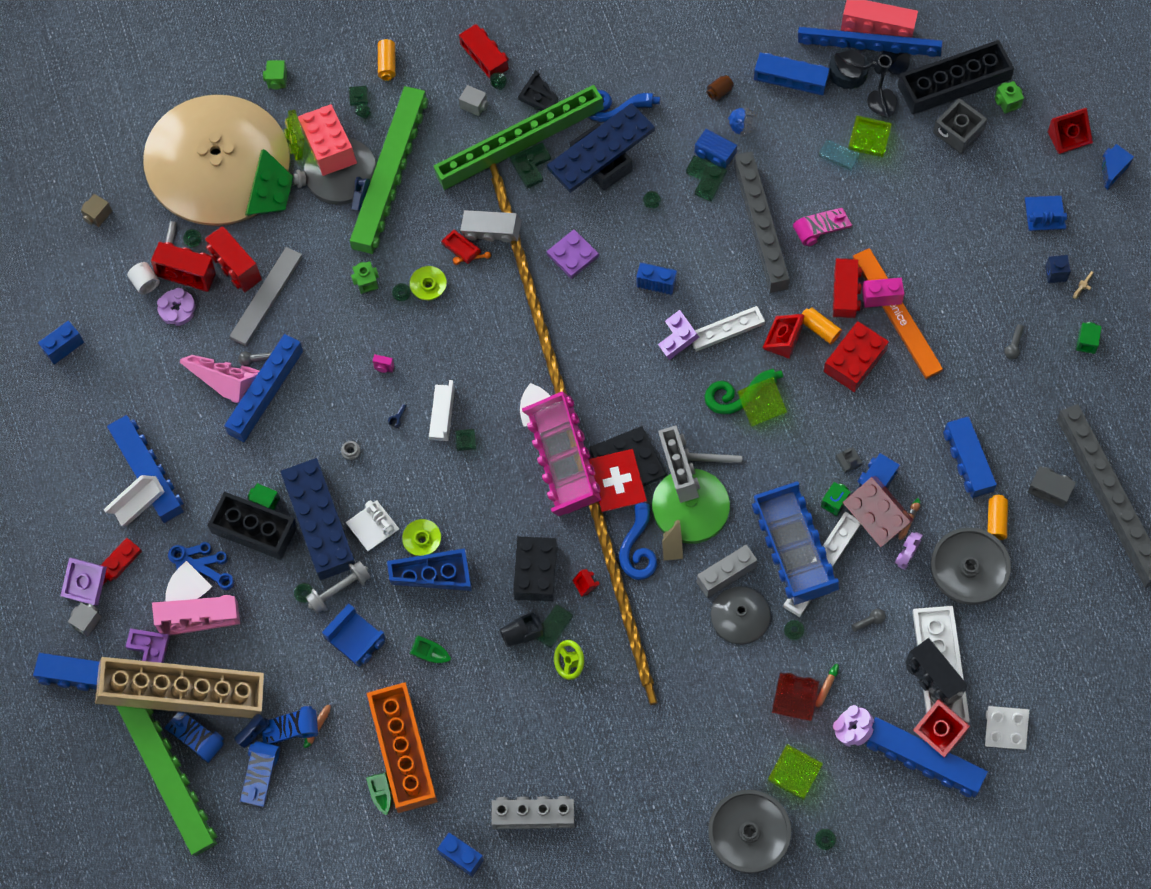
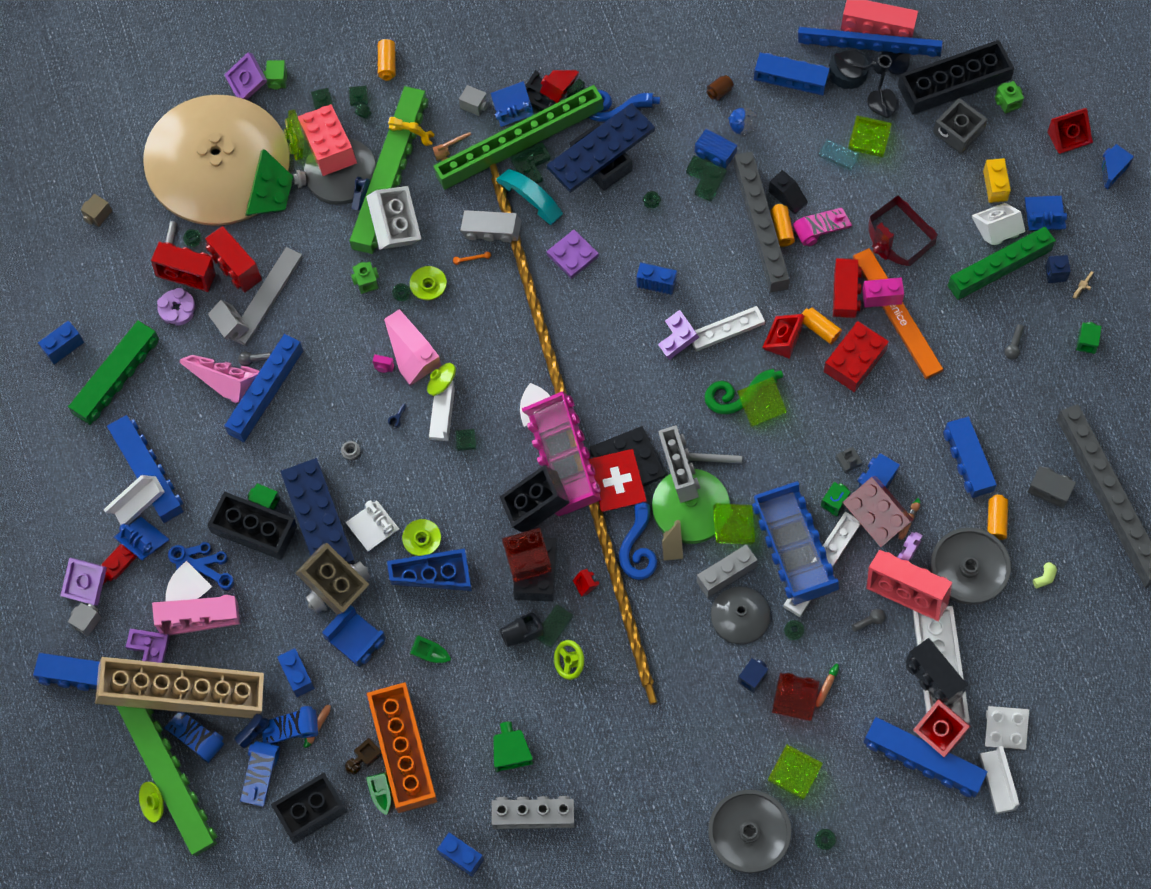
white piece [127,262,160,295] -> none
clear green plate [294,583,313,603] -> none
red tile [441,230,481,264] -> none
red brick [459,24,509,80] -> none
clear green plate [490,72,507,90] -> none
lavender plate [833,705,874,747] -> none
none -> green brick [68,320,159,425]
none -> blue hinge [114,517,169,561]
none -> lime dish [139,782,164,822]
none -> light grey hinge [208,300,250,341]
none -> medium lavender plate [224,52,267,100]
none -> black brick [271,772,347,844]
none -> blue brick [277,648,315,697]
none -> dark tan brick [295,543,369,614]
none -> clear green plate [311,88,333,110]
none -> dark brown plate [345,738,382,775]
none -> white brick [366,186,421,250]
none -> bright pink wedge [384,309,441,386]
none -> yellow piece [388,117,434,146]
none -> lime dish [427,363,456,396]
none -> nougat plant [432,132,471,161]
none -> blue hinge [490,81,534,127]
none -> green torso [493,721,533,772]
none -> teal slope [496,169,563,225]
none -> black brick [499,465,570,534]
none -> clear red slope [502,528,552,582]
none -> red slope [540,70,579,103]
none -> clear green plate [567,78,585,98]
none -> clear neon green plate [713,503,755,545]
none -> dark blue brick [737,658,768,693]
none -> black slope [768,170,808,214]
none -> light orange brick [770,204,795,247]
none -> coral brick [866,550,952,622]
none -> dark red piece [868,195,938,266]
none -> green brick [948,227,1056,300]
none -> white slope [972,203,1025,245]
none -> white panel [979,746,1019,814]
none -> yellow brick [983,158,1011,203]
none -> yellowish green arm [1033,562,1057,589]

